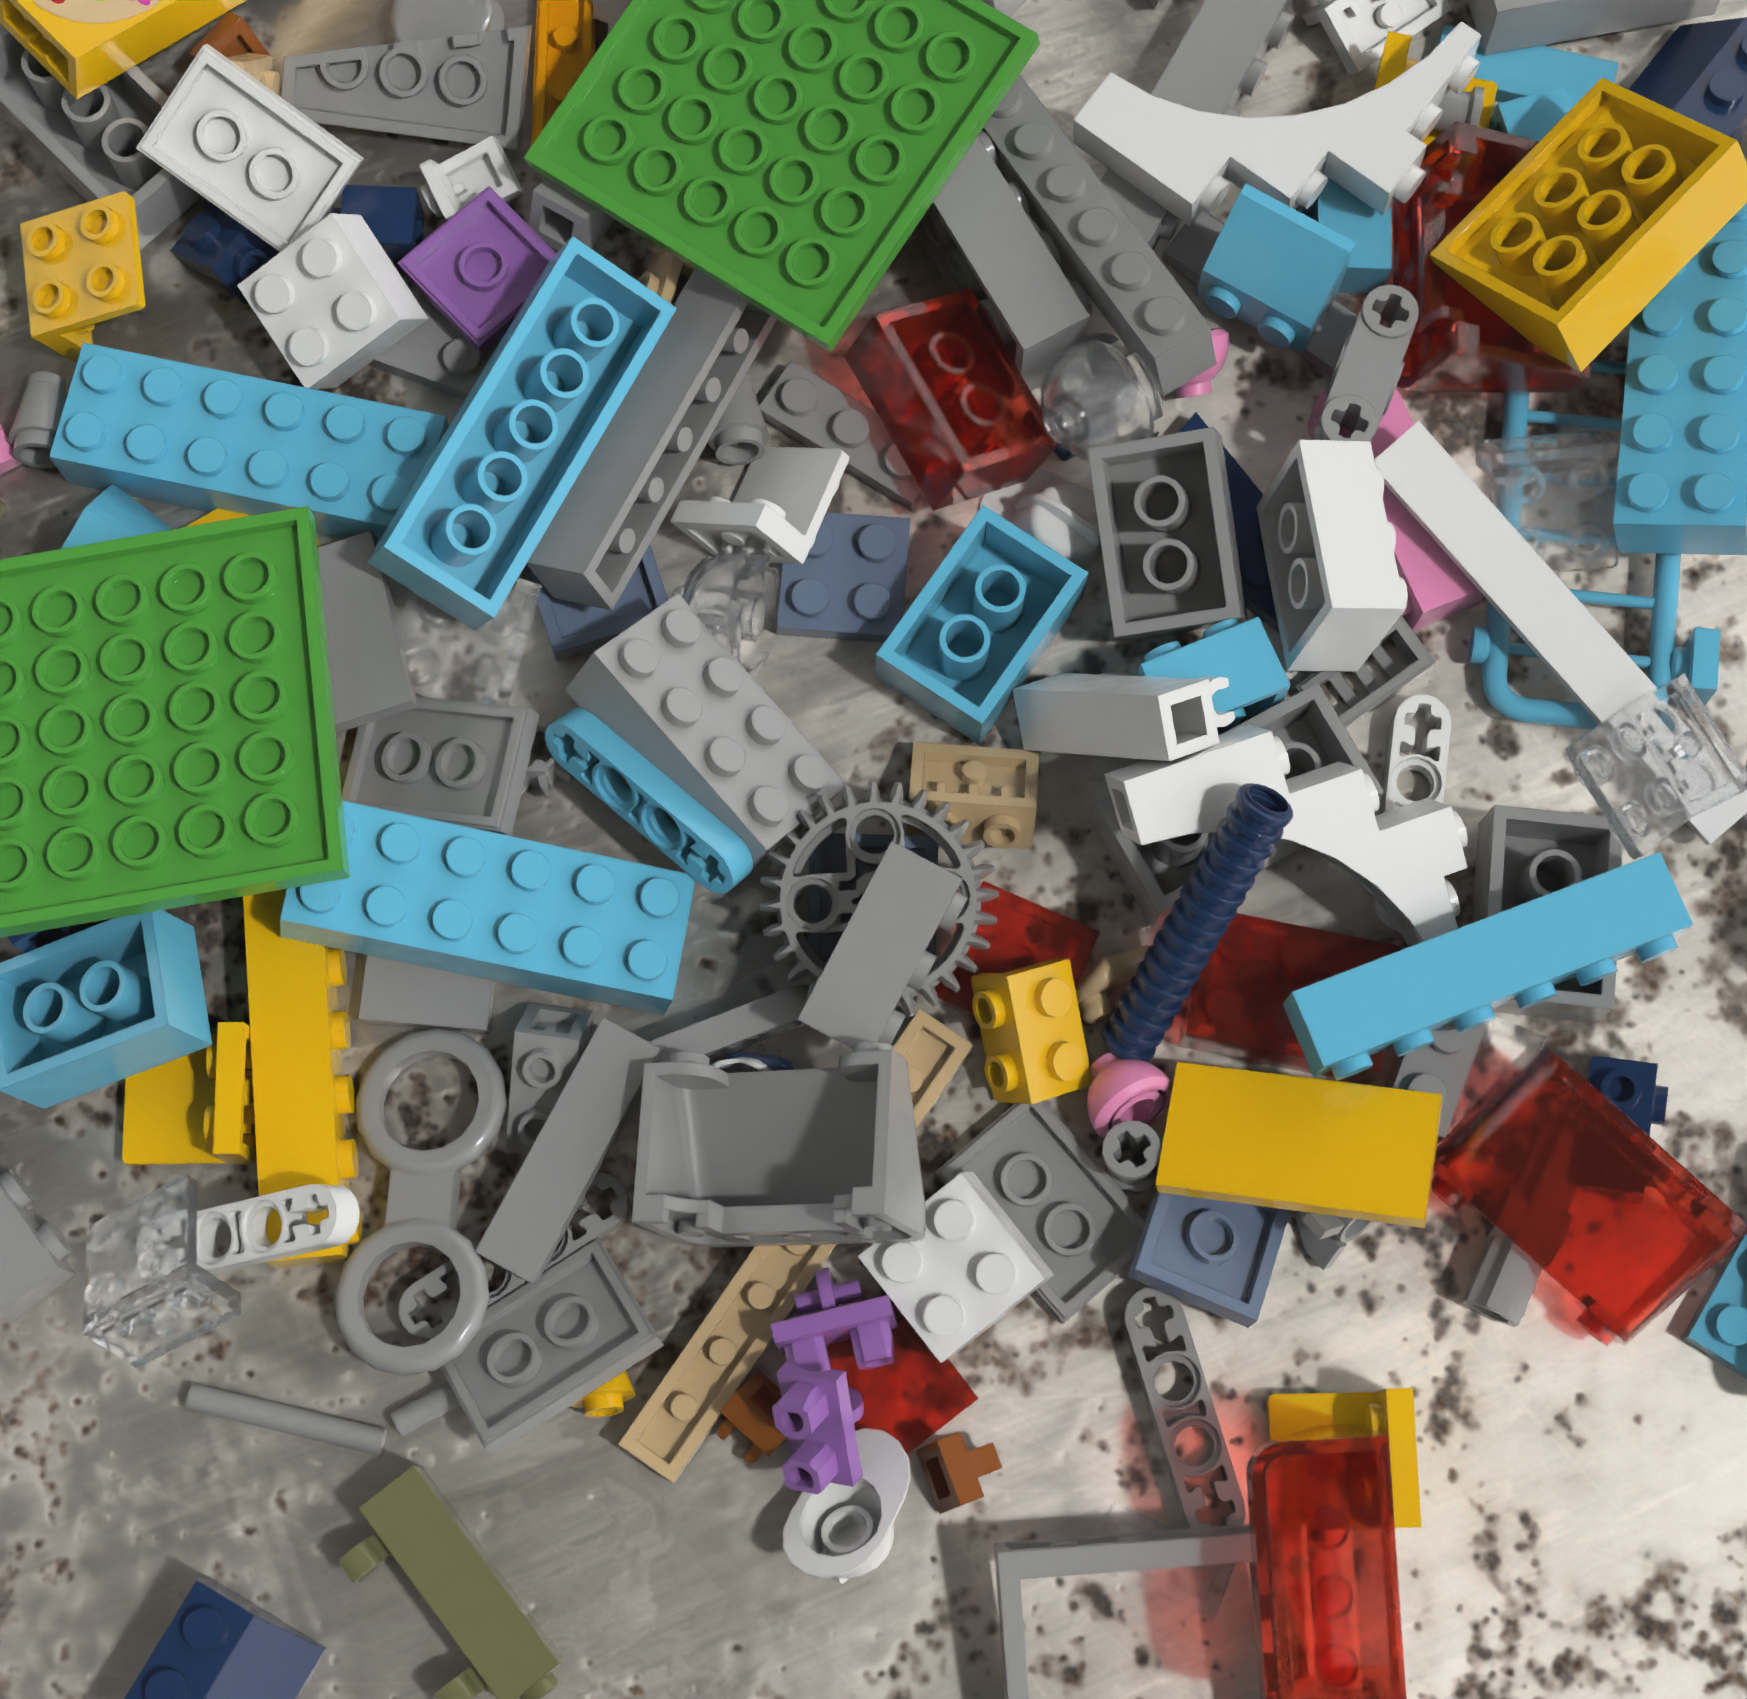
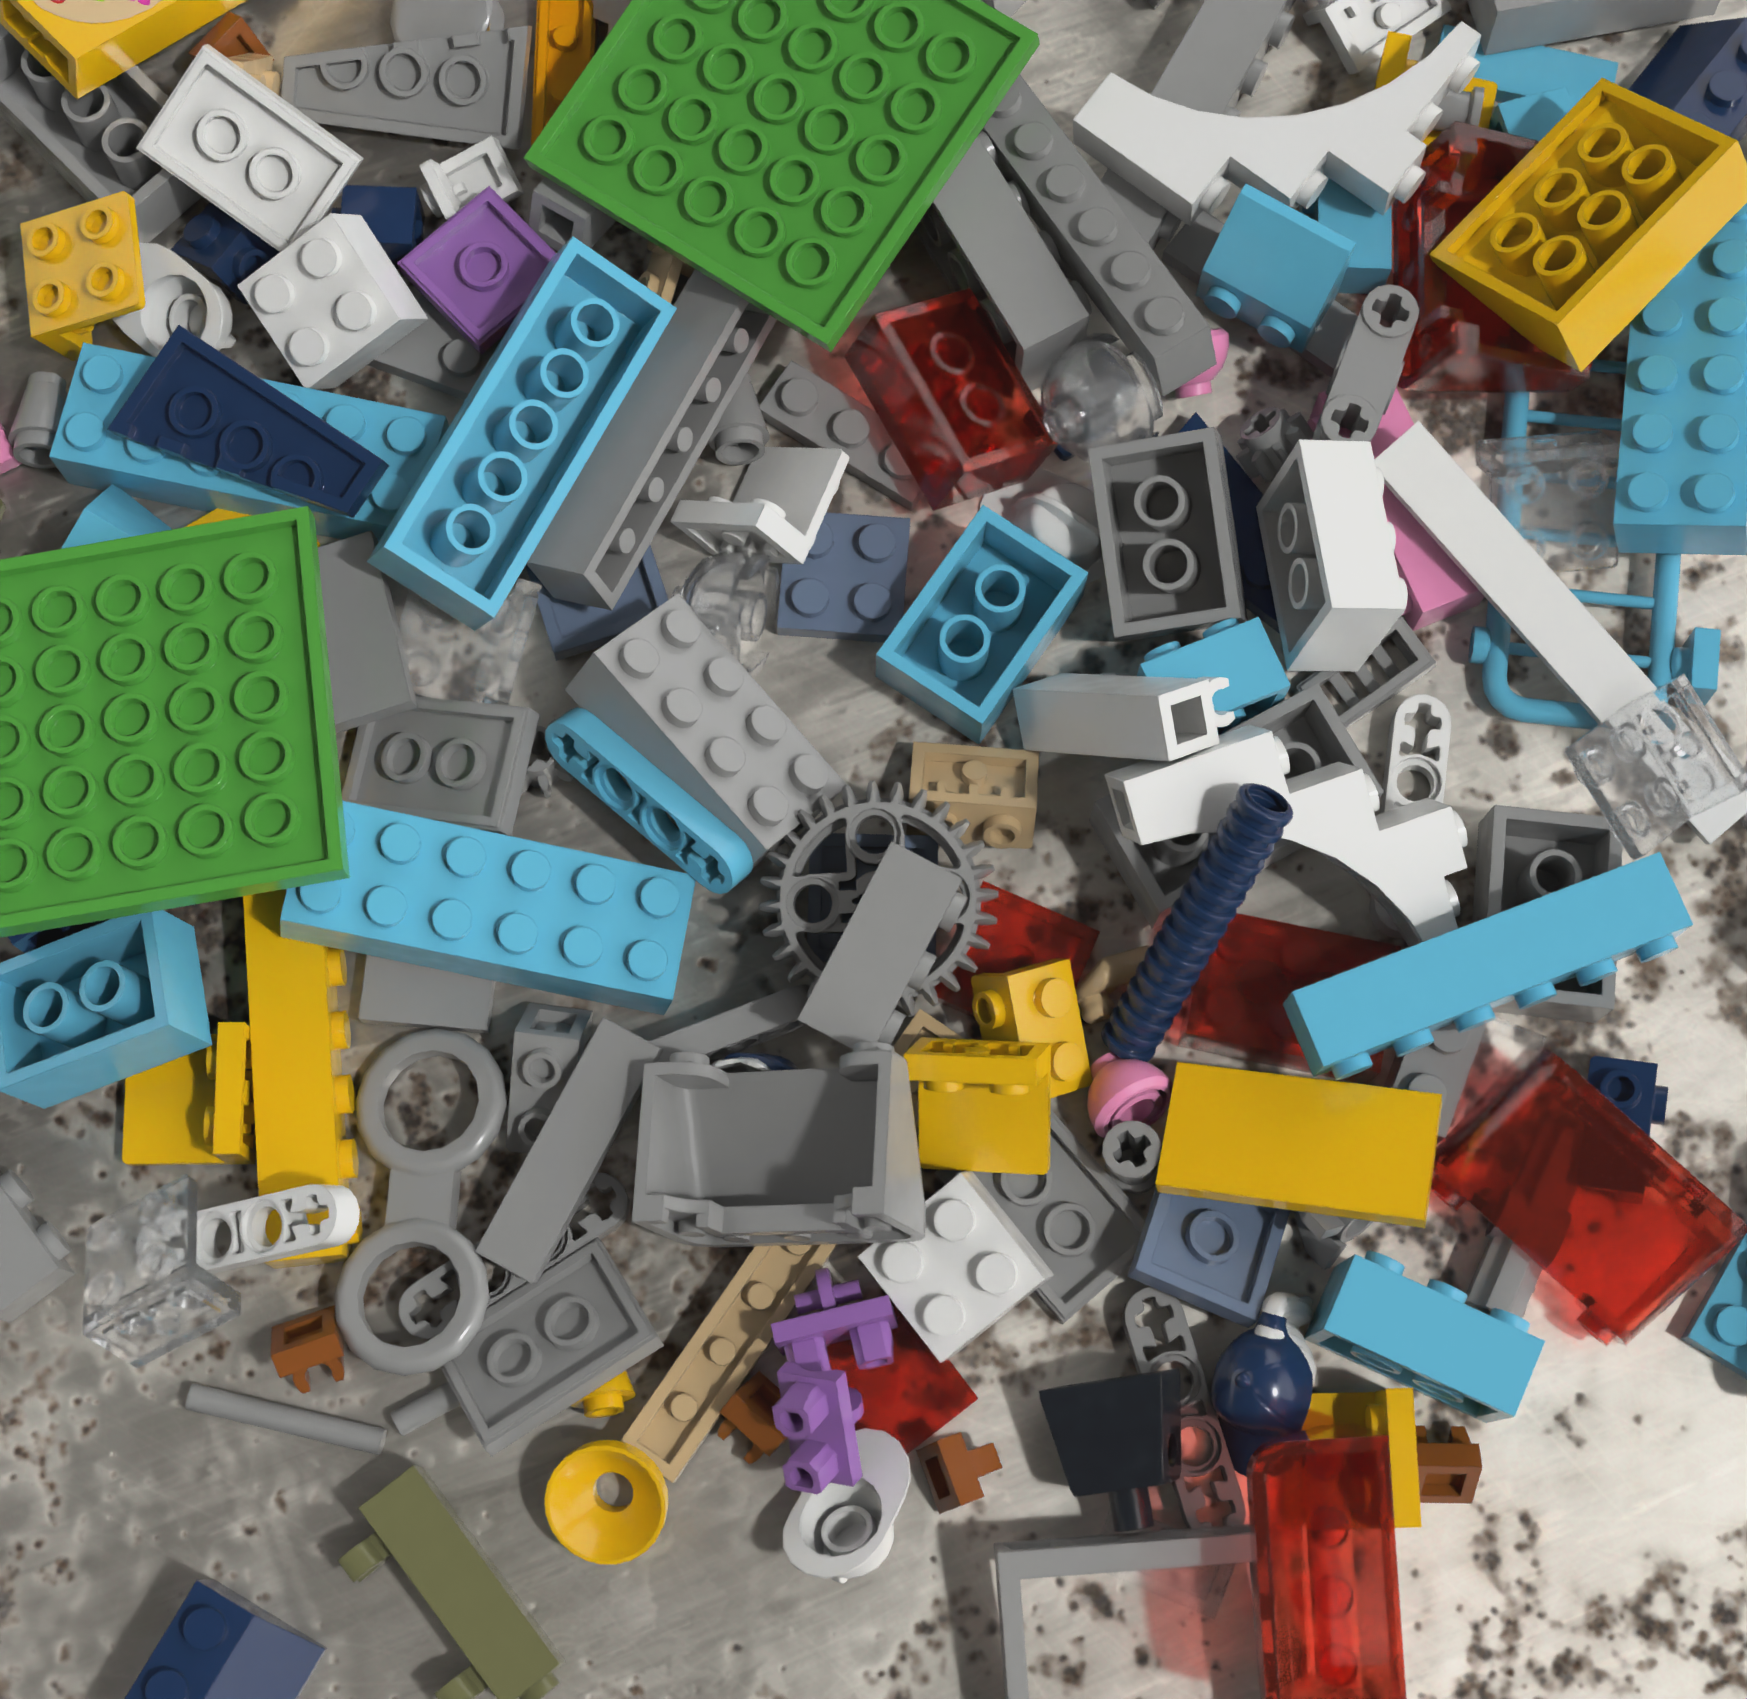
none -> dark blue wing [107,325,389,518]
none -> white piece [112,243,236,357]
none -> dark orange tile [270,1305,344,1394]
none -> yellow piece [544,1440,669,1565]
none -> yellow bracket [904,1037,1051,1175]
none -> black torso [1039,1368,1181,1532]
none -> dark blue hair [1210,1291,1316,1477]
none -> light grey gear [1236,407,1314,483]
none -> medium azure brick [1304,1251,1545,1423]
none -> dark orange tile [1415,1425,1483,1504]

